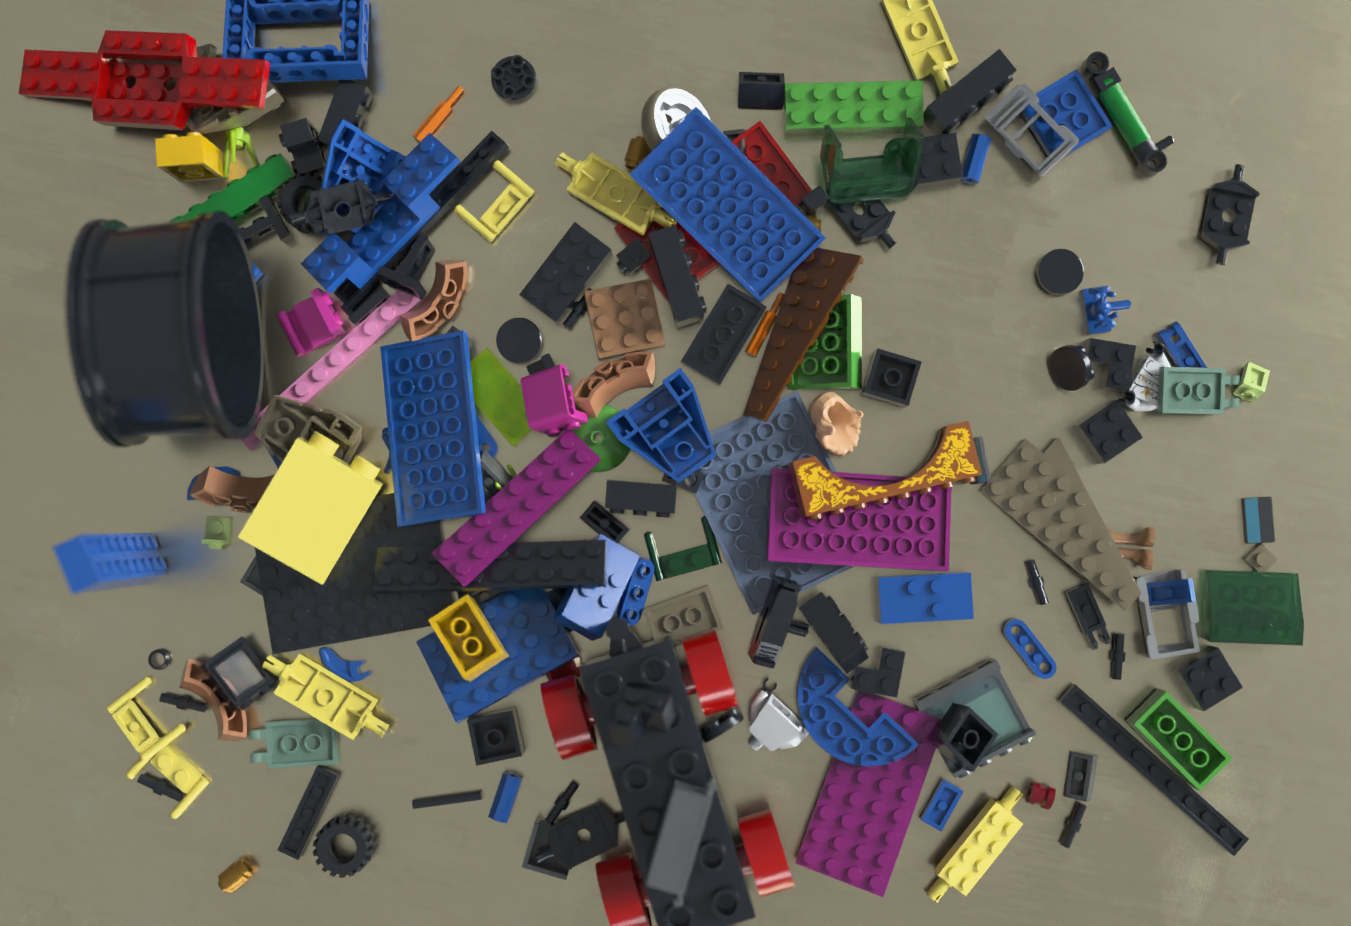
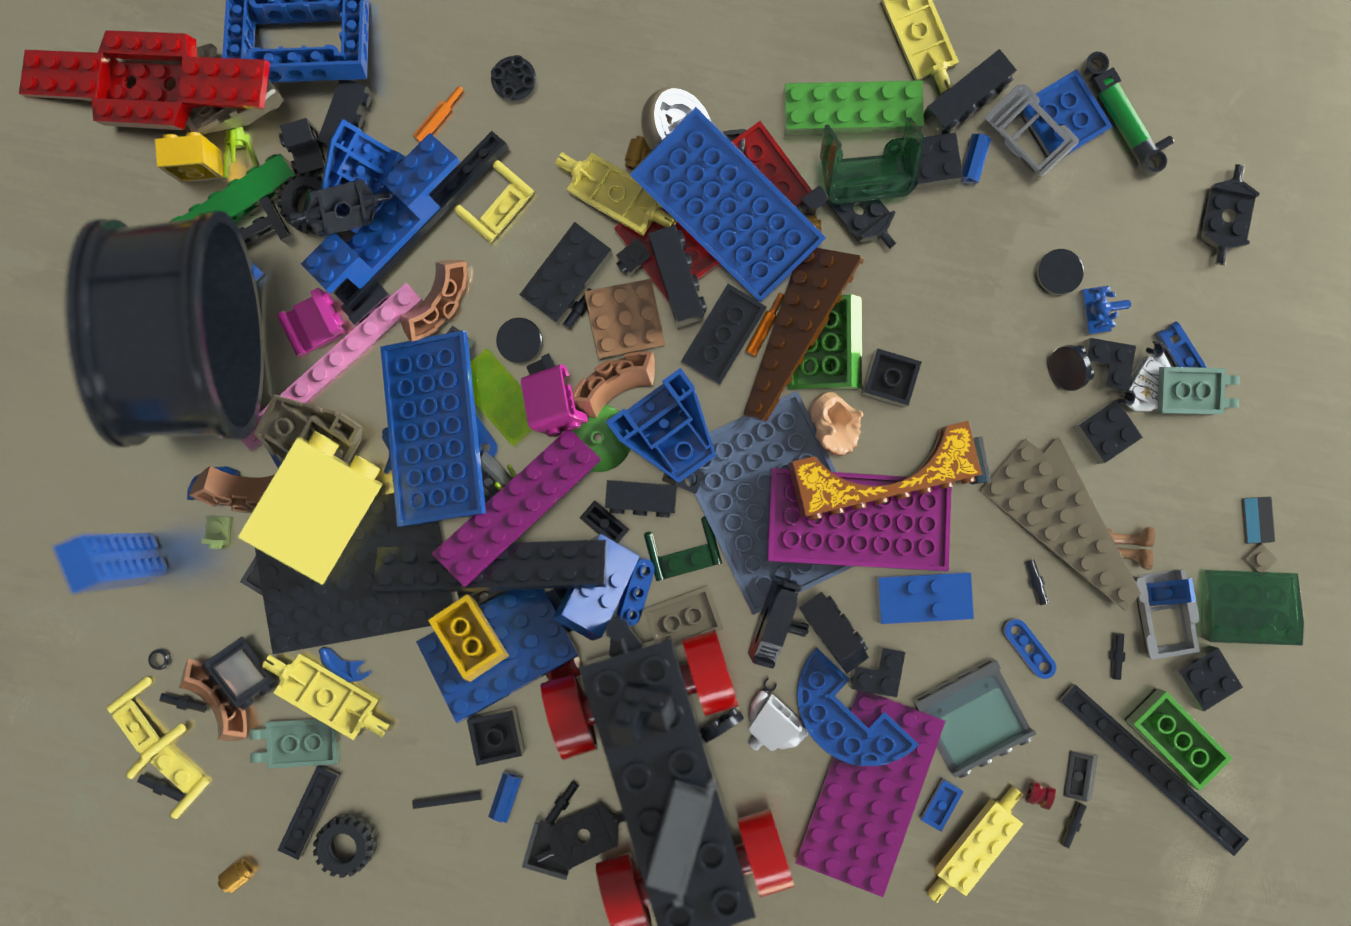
black bracket [377,235,435,300] -> none
black panel [738,72,785,109] -> none
black brick [928,703,998,772] -> none
black hinge [1065,583,1111,650] -> none
yellowish green bracket [1233,362,1270,403] -> none

